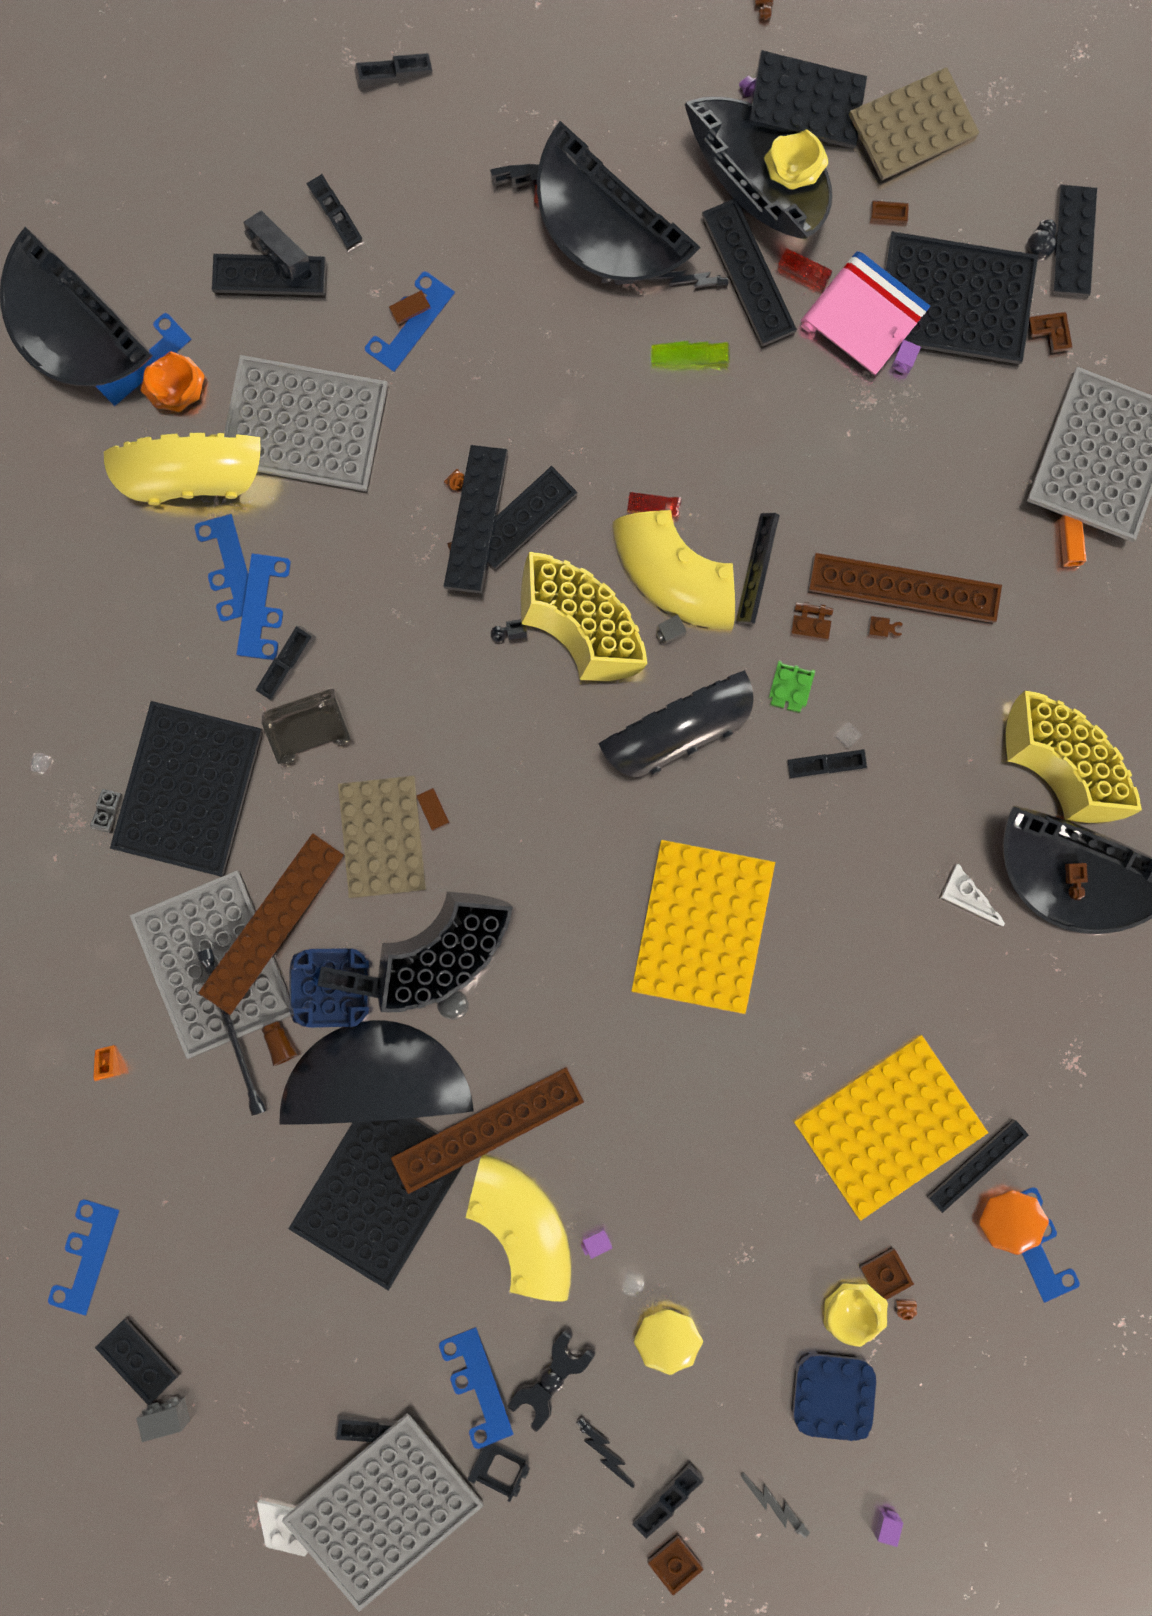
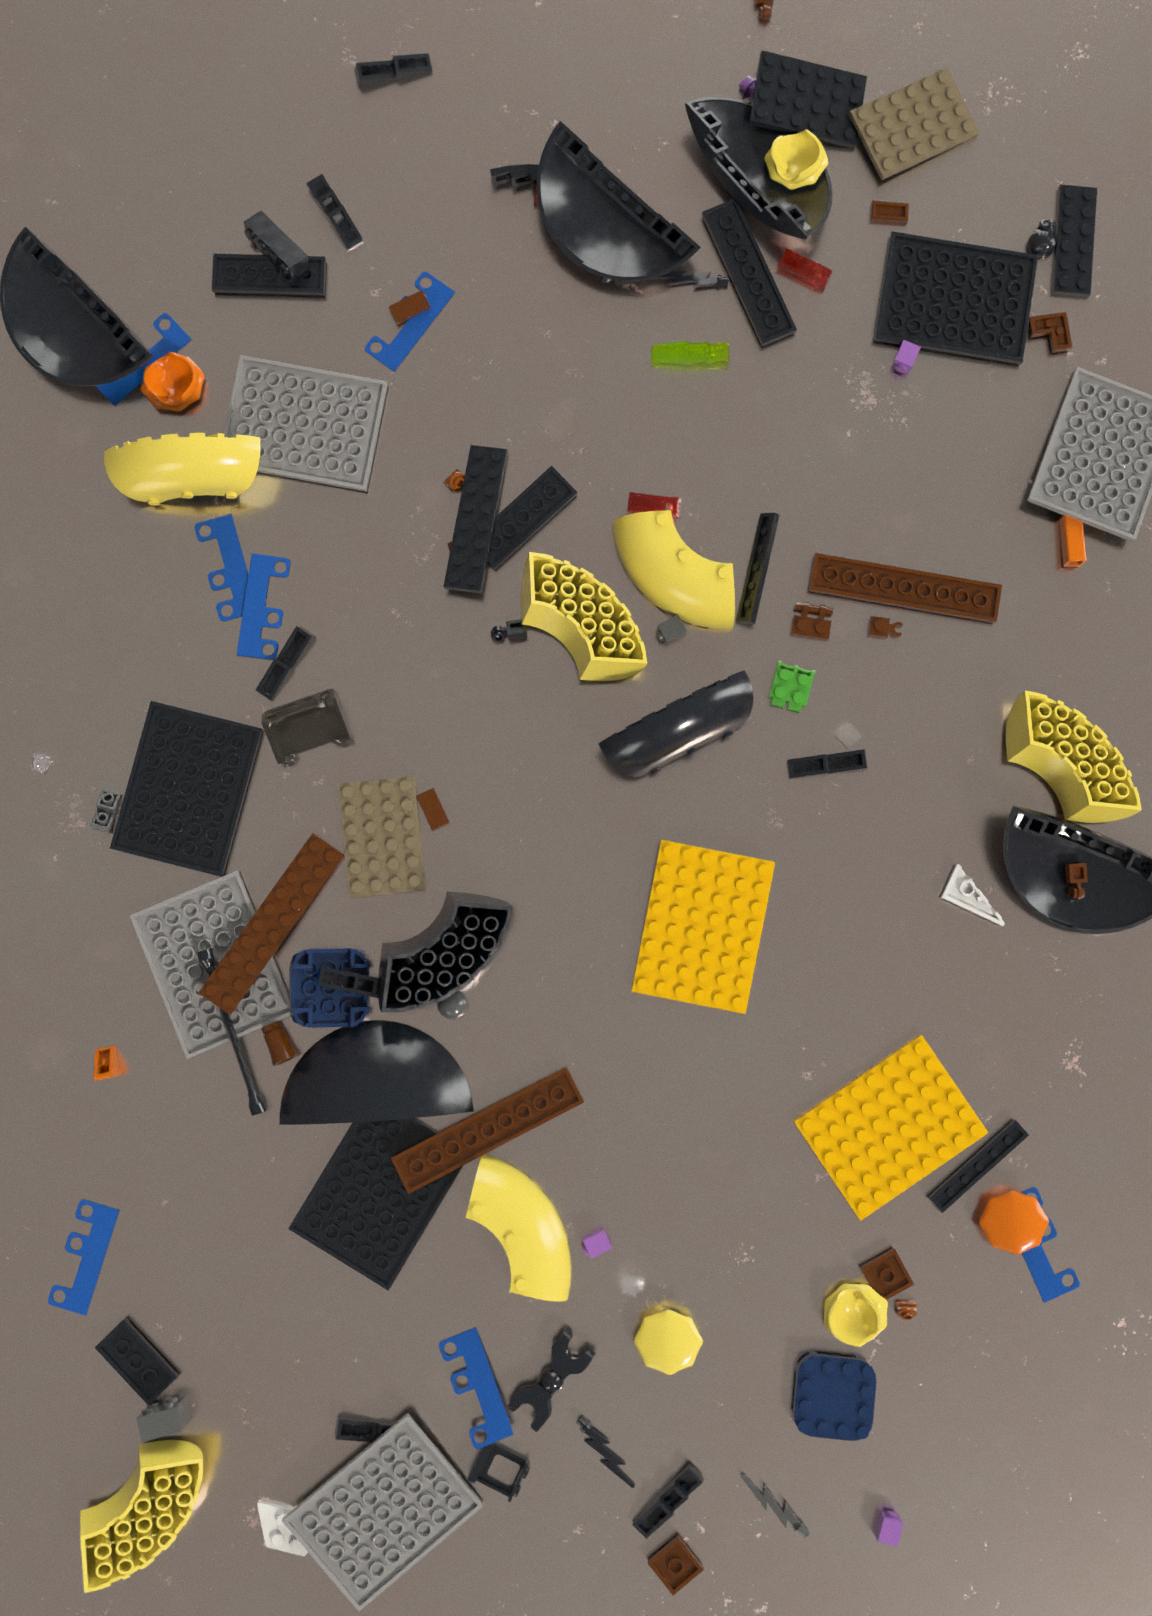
bright pink door [801,251,930,375] -> none
none -> light yellow brick [80,1440,203,1593]

